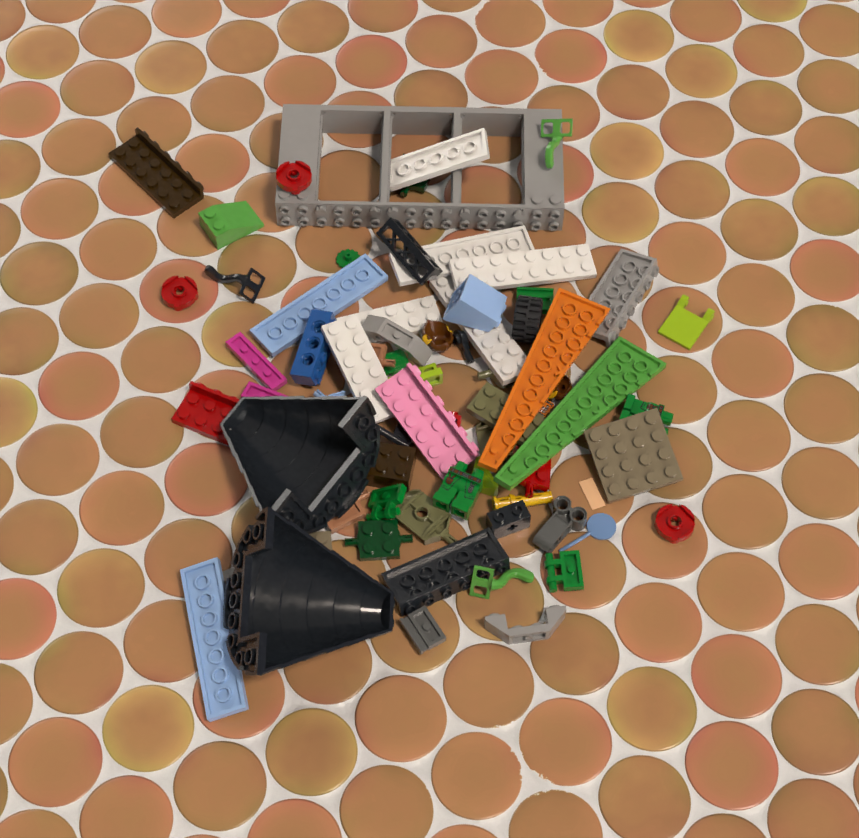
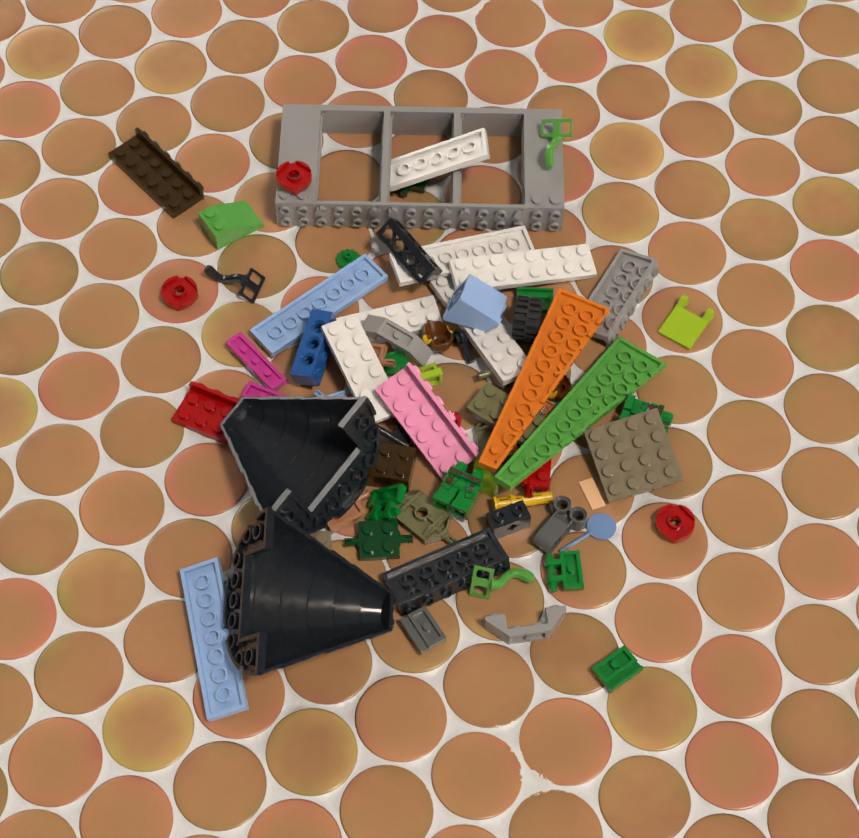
none -> green plate [592,645,644,693]

